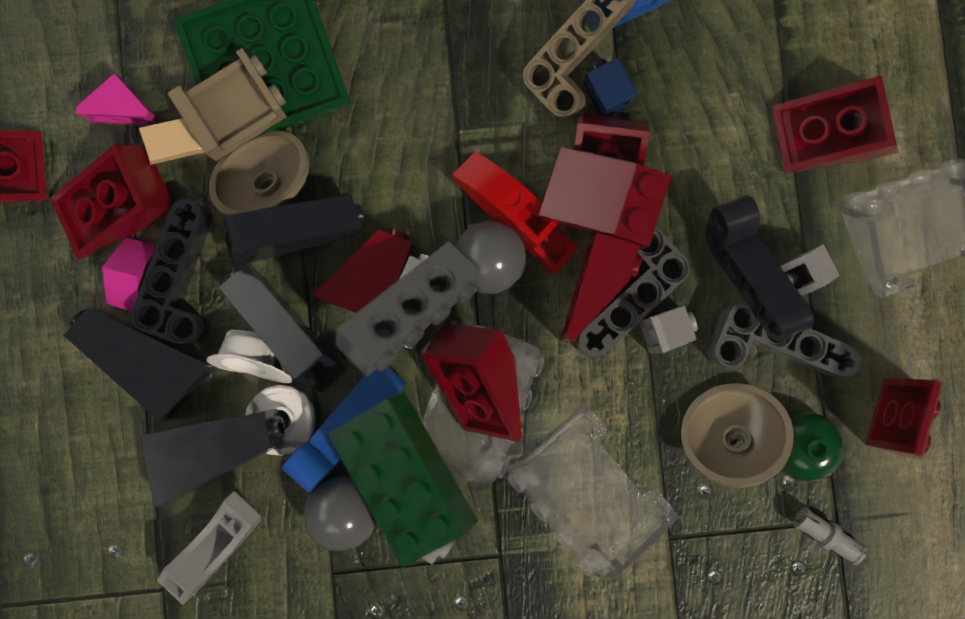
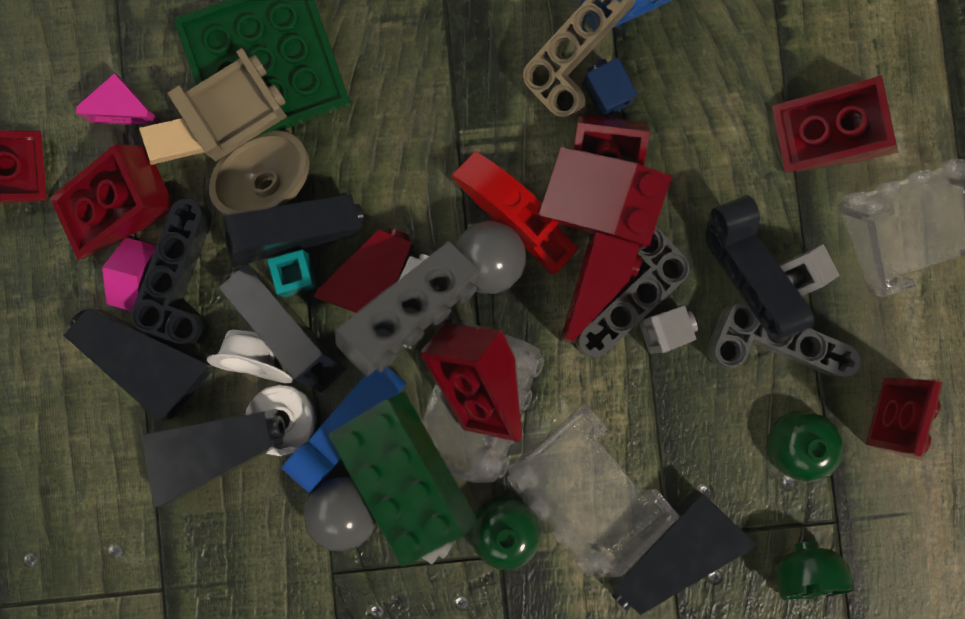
light grey arch [157,491,261,605] -> none
dark tan dish [681,383,794,488] -> none
light grey pin [793,507,867,565] -> none
none -> teal brick [267,250,319,297]
none -> dark green cylinder [471,496,541,570]
none -> black slope [609,489,756,615]
none -> dark green cylinder [777,541,855,600]

